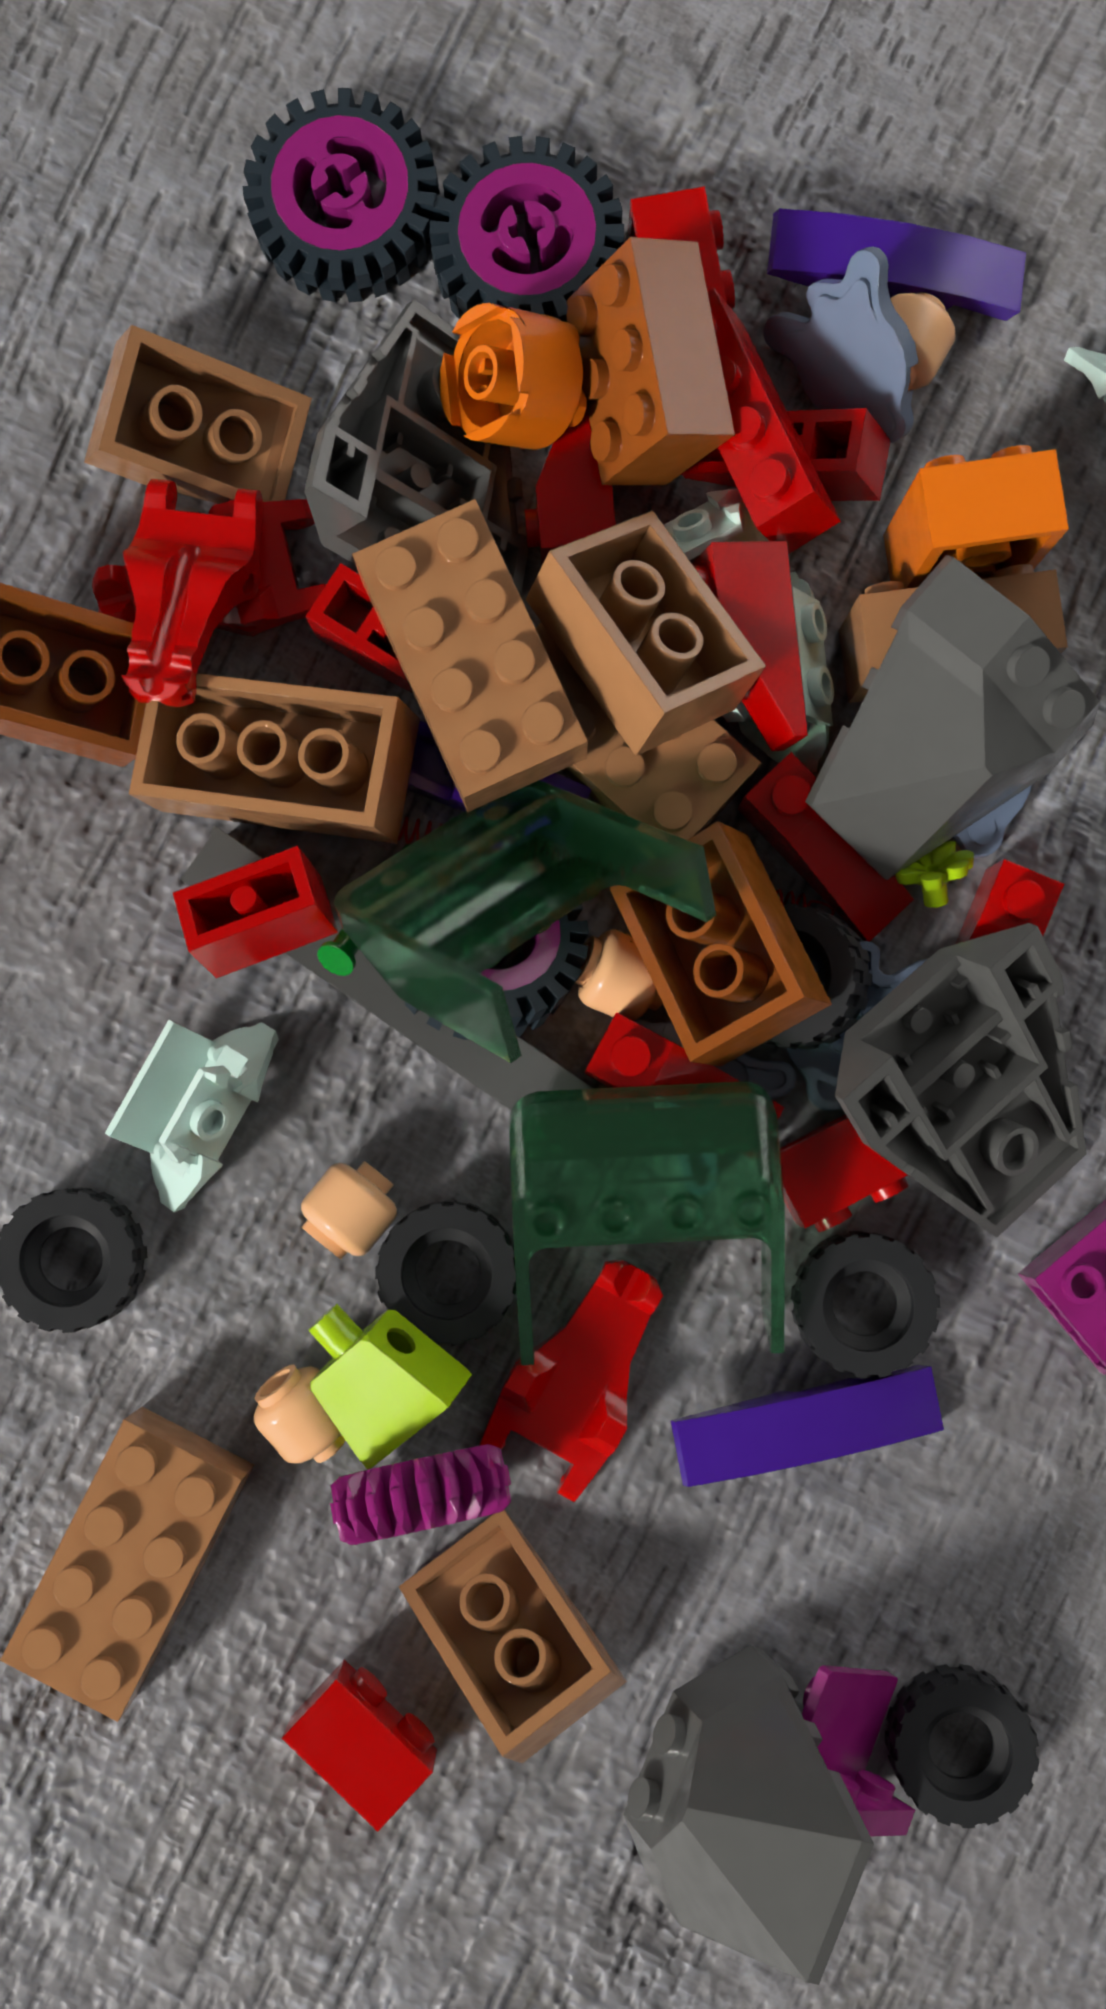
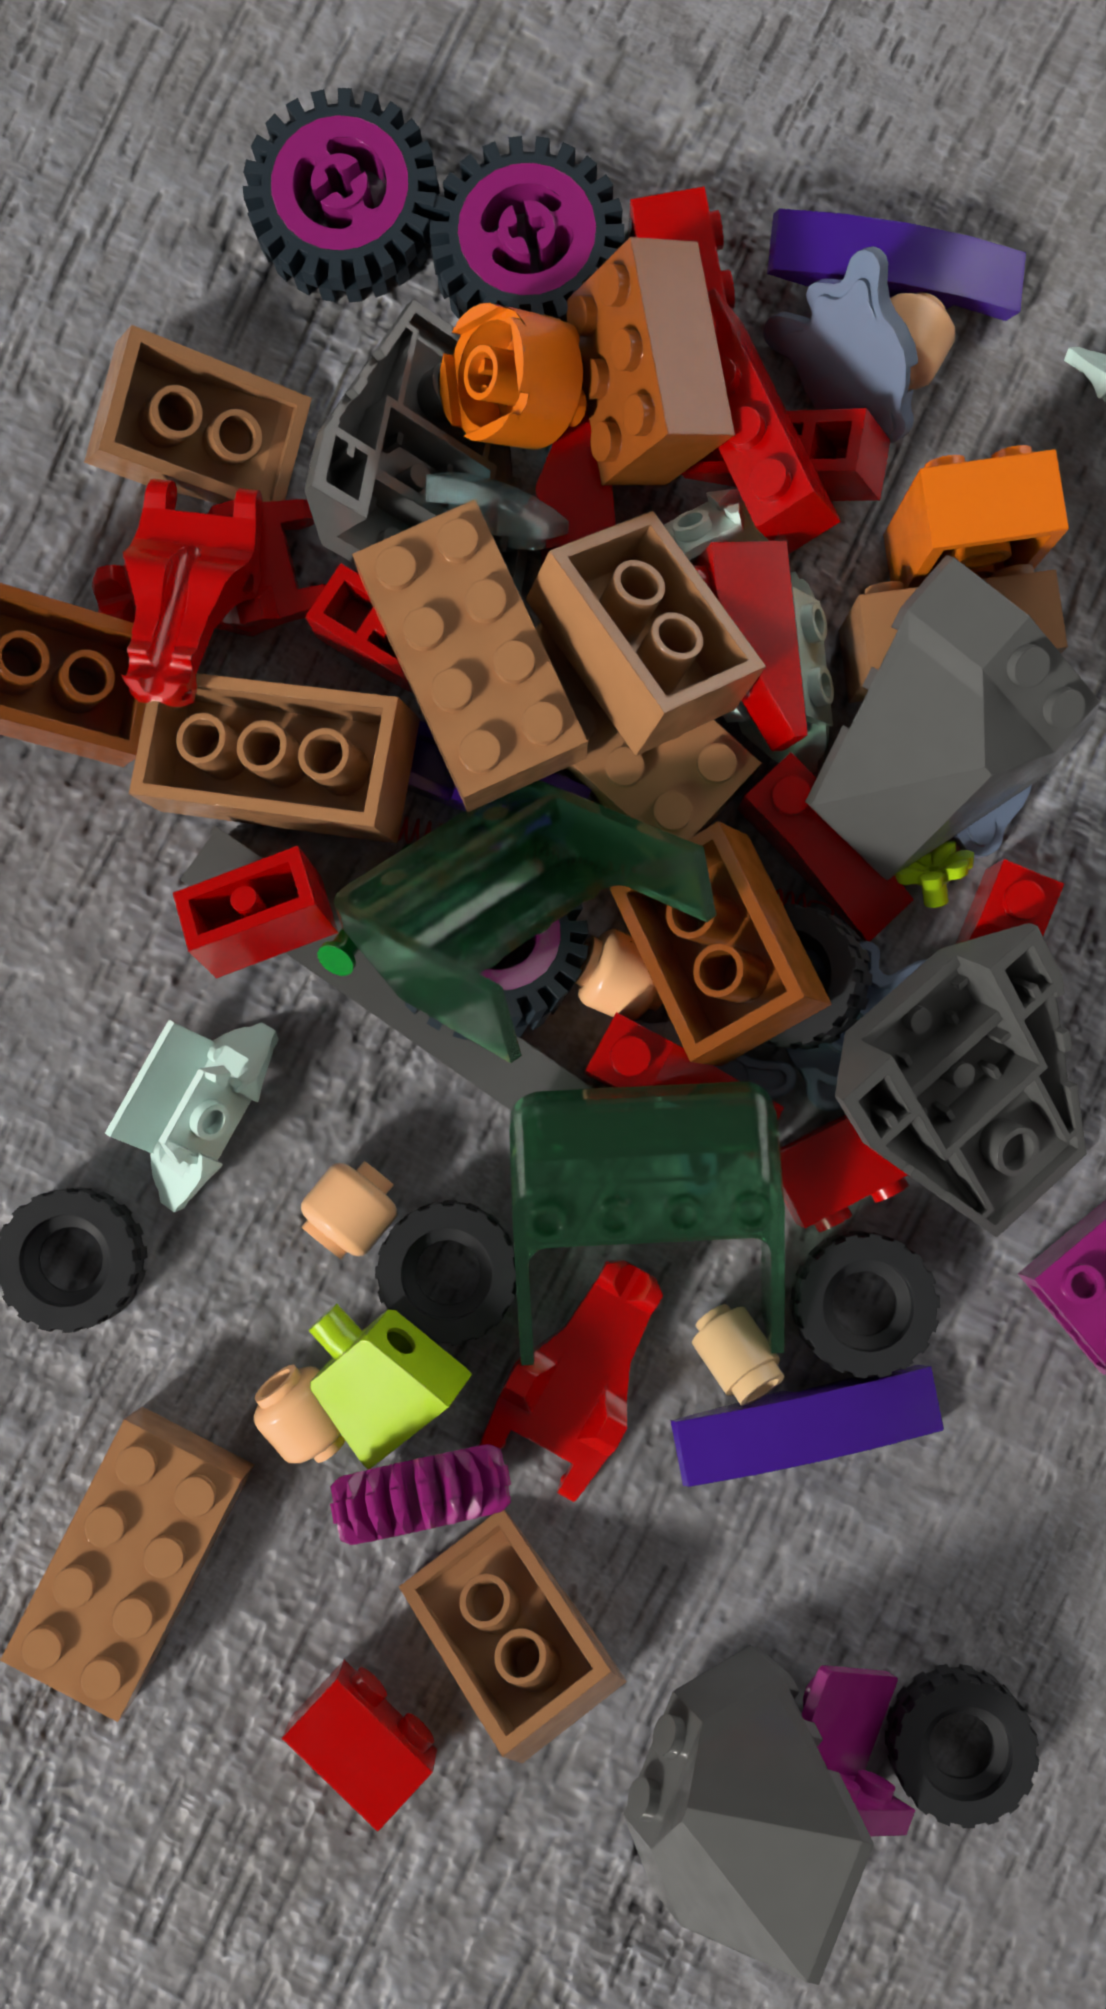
none -> clear light blue slope [426,471,569,550]
none -> tan brick [692,1304,784,1406]

